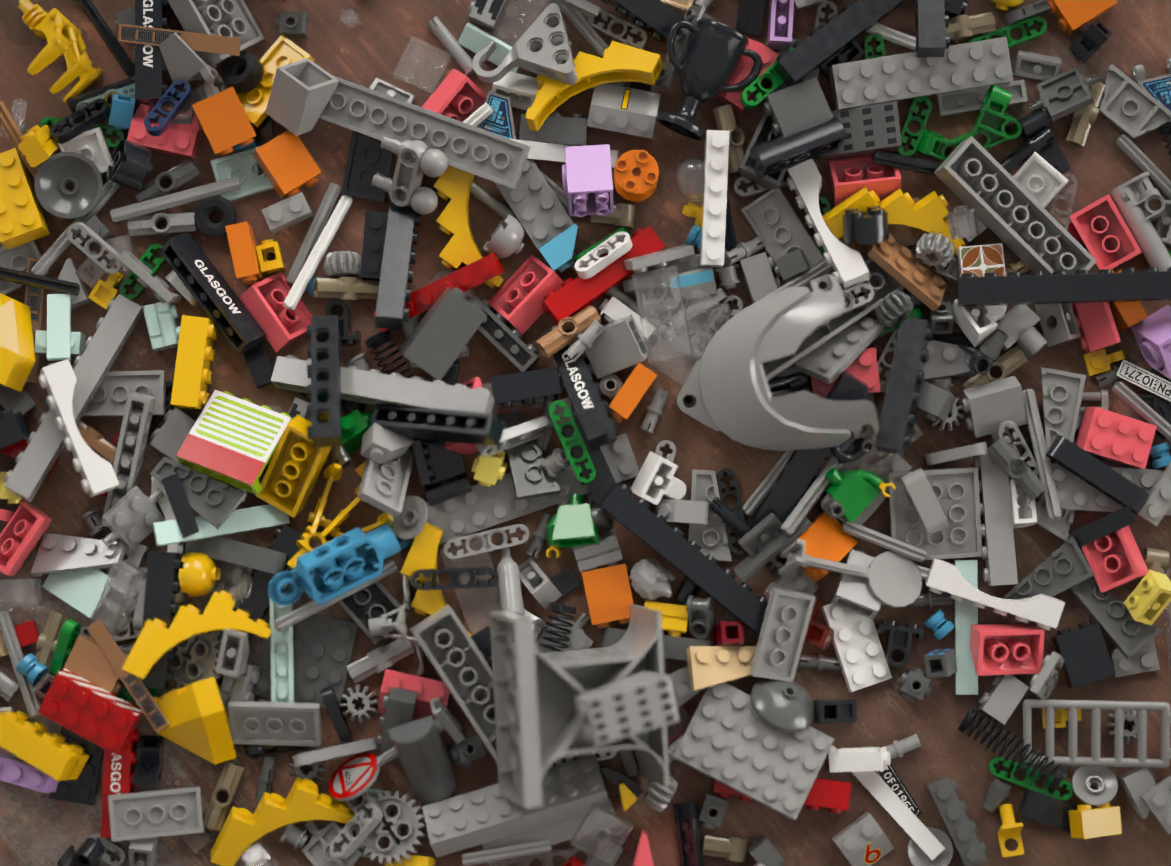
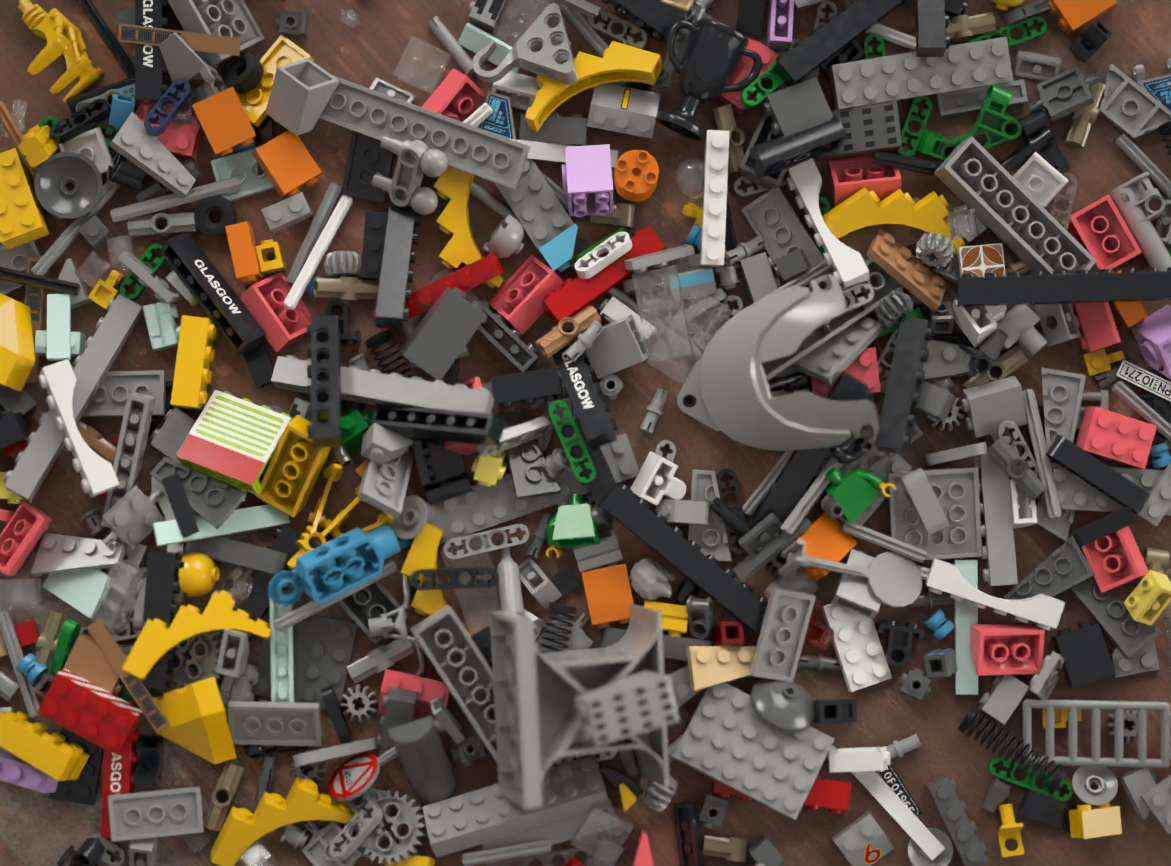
light grey beam [67,222,123,273] -> none
orange brick [608,363,657,423] -> none
black brick [842,206,889,245] -> none
none -> light grey wing [109,112,196,199]

